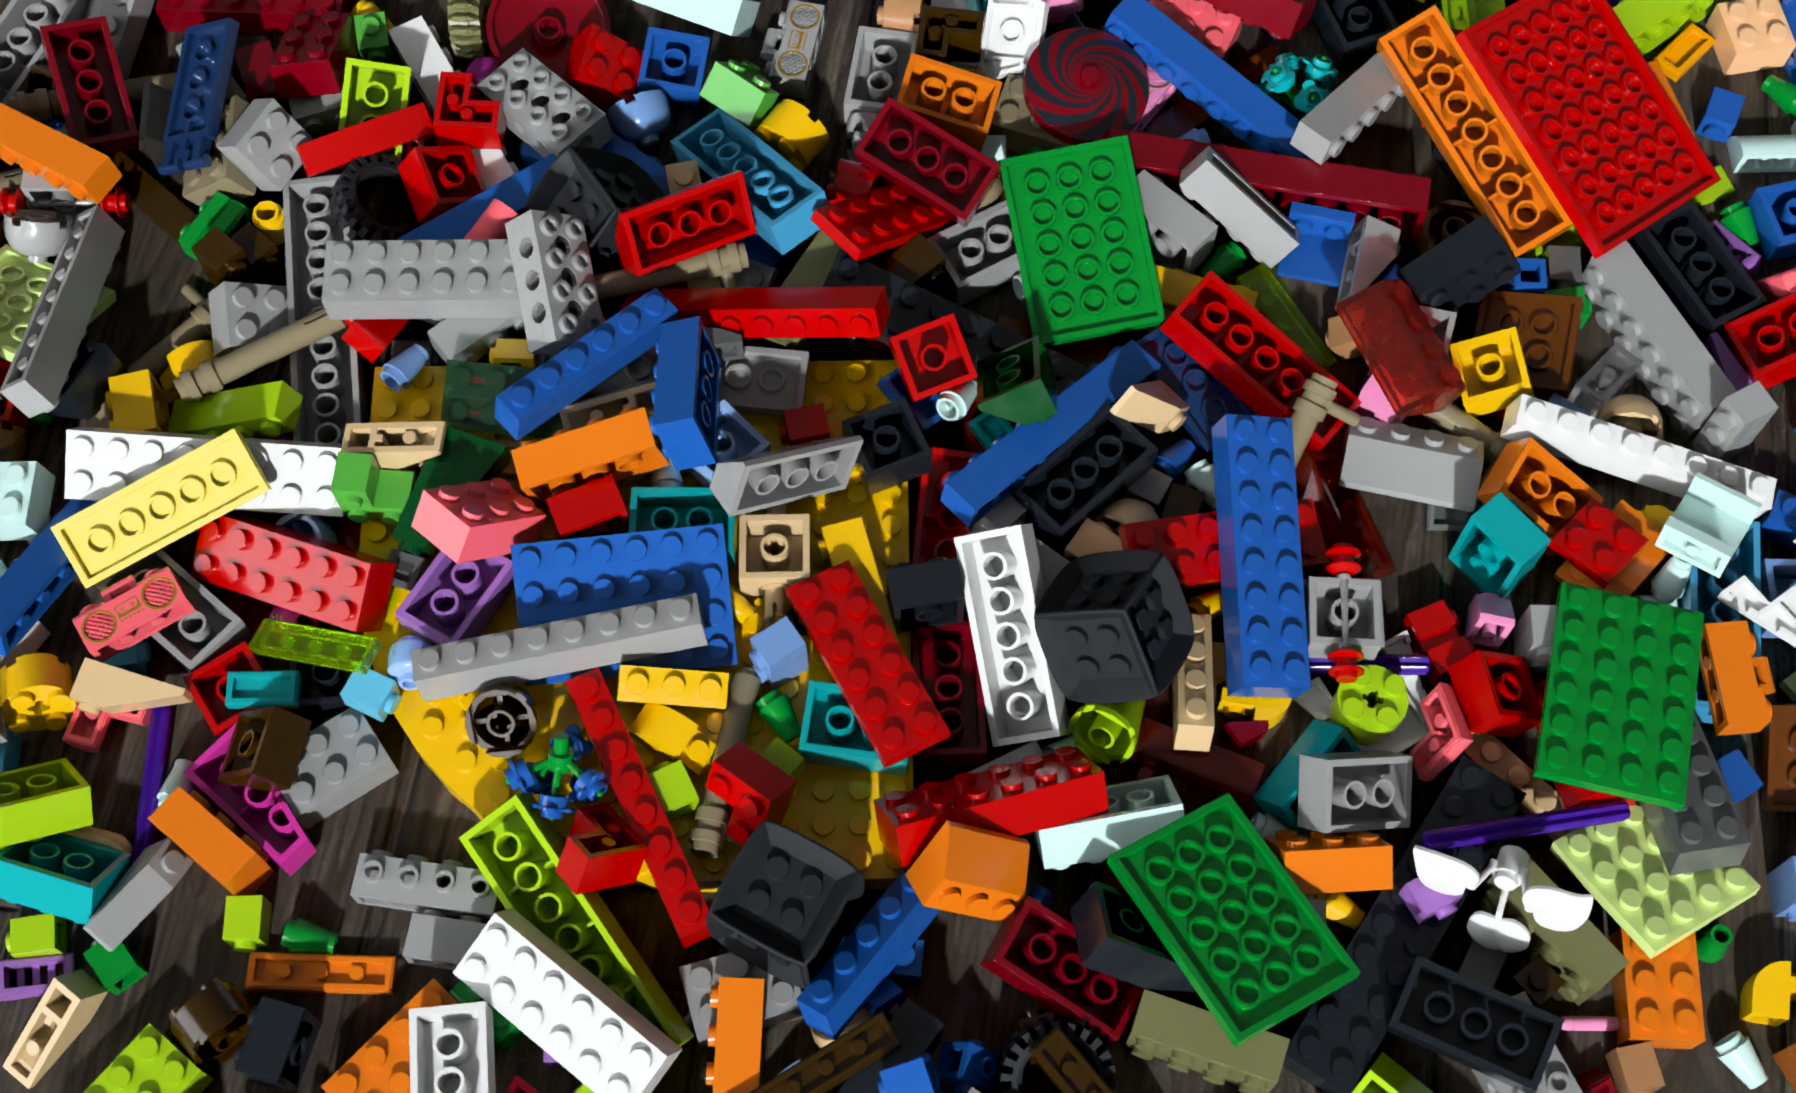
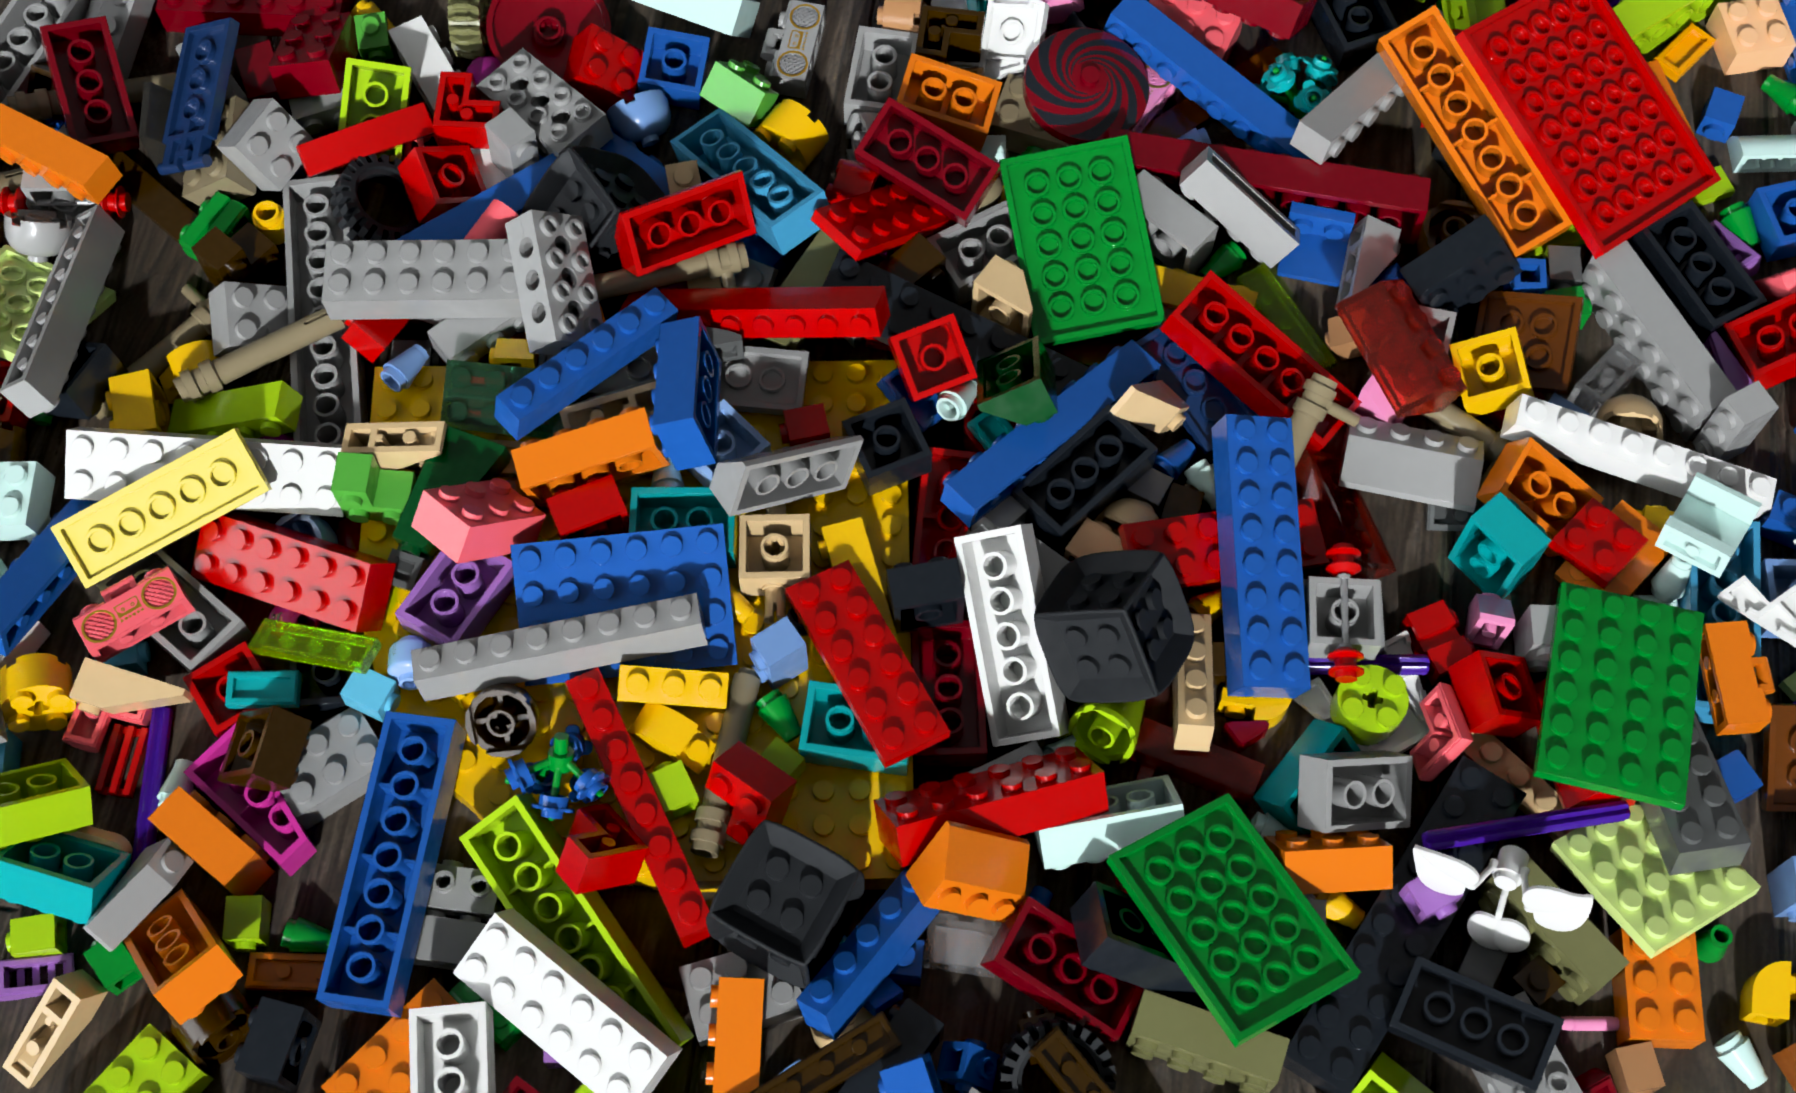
none -> red tile [95,723,149,799]
none -> orange brick [123,888,244,1026]
none -> blue brick [315,711,467,1018]
none -> light grey brick [485,107,539,177]
none -> clear brick [923,913,1000,978]
none -> tan slope [971,254,1033,338]

